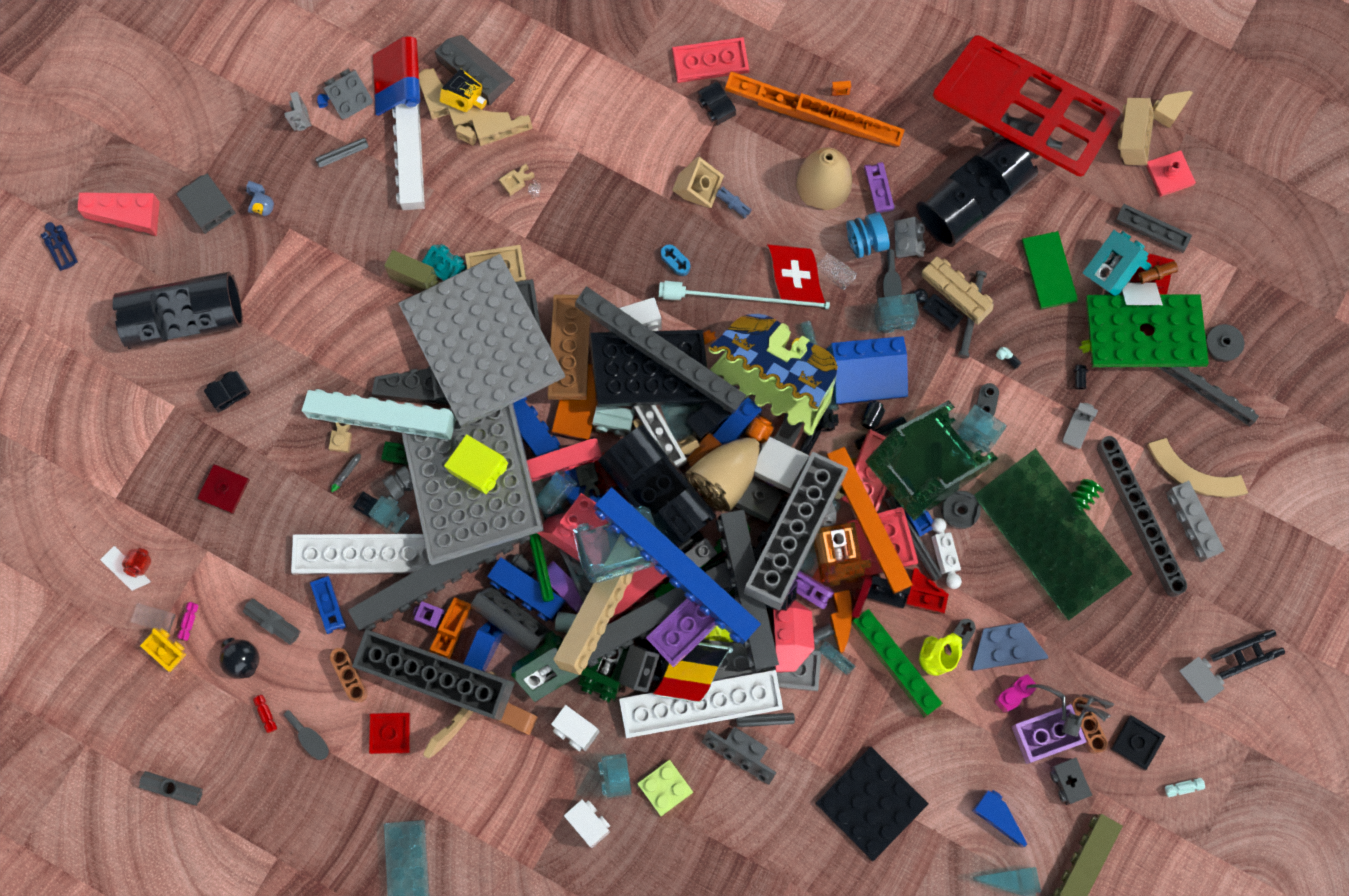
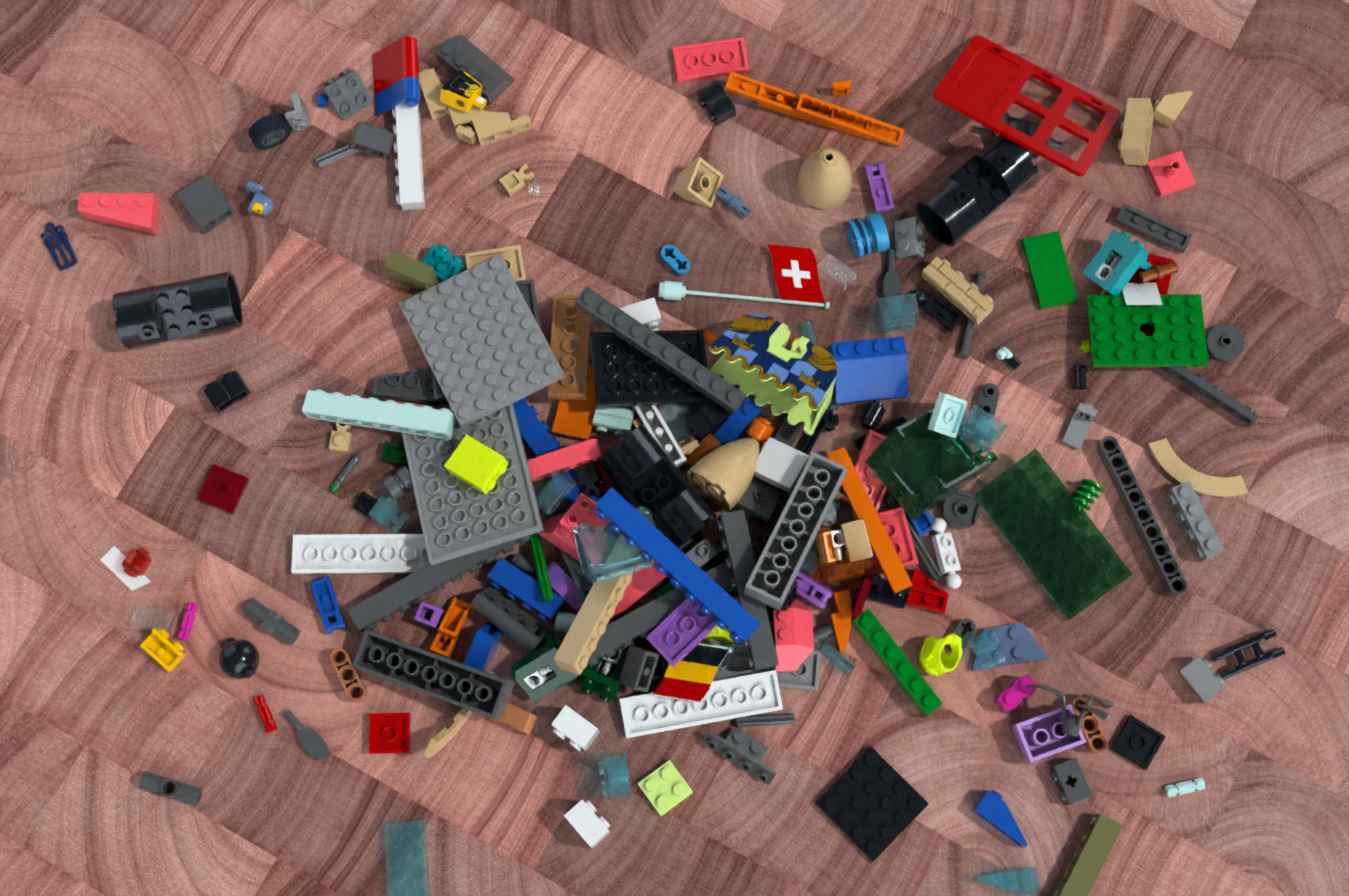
none -> black wheel [248,113,292,150]
none -> dark grey brick [349,122,394,159]
none -> clear plate [659,404,678,421]
none -> tan slope [840,519,873,563]
none -> light aqua plate [928,392,968,438]
none -> clear light blue brick [968,629,1006,671]

